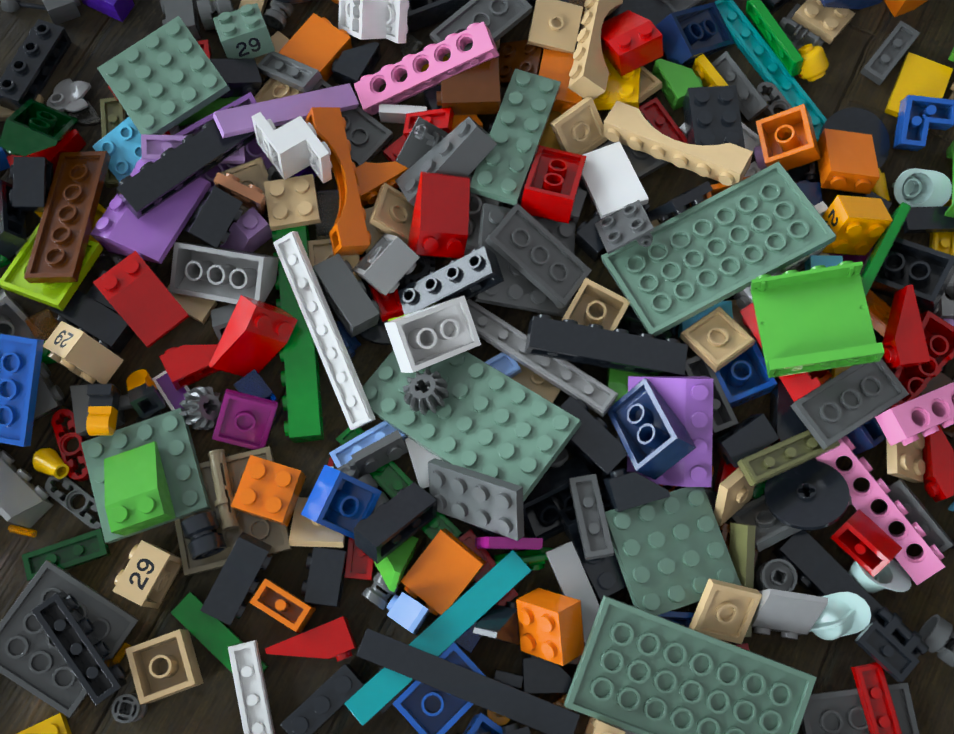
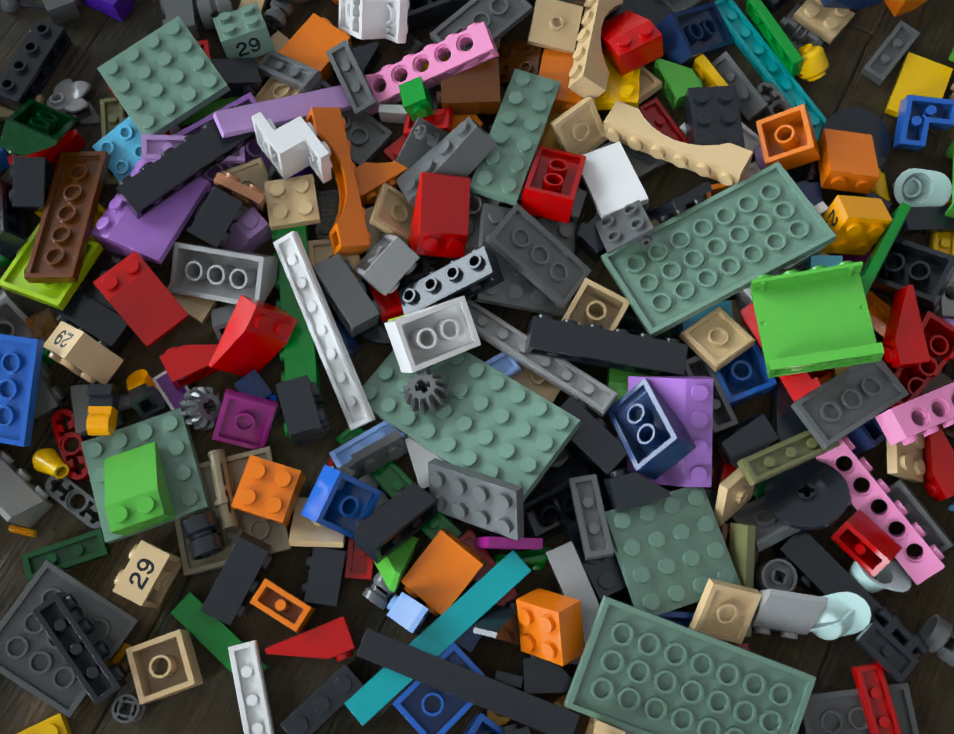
none -> black brick [275,375,331,446]
none -> dark grey plate [326,40,379,117]
none -> green brick [398,76,435,122]

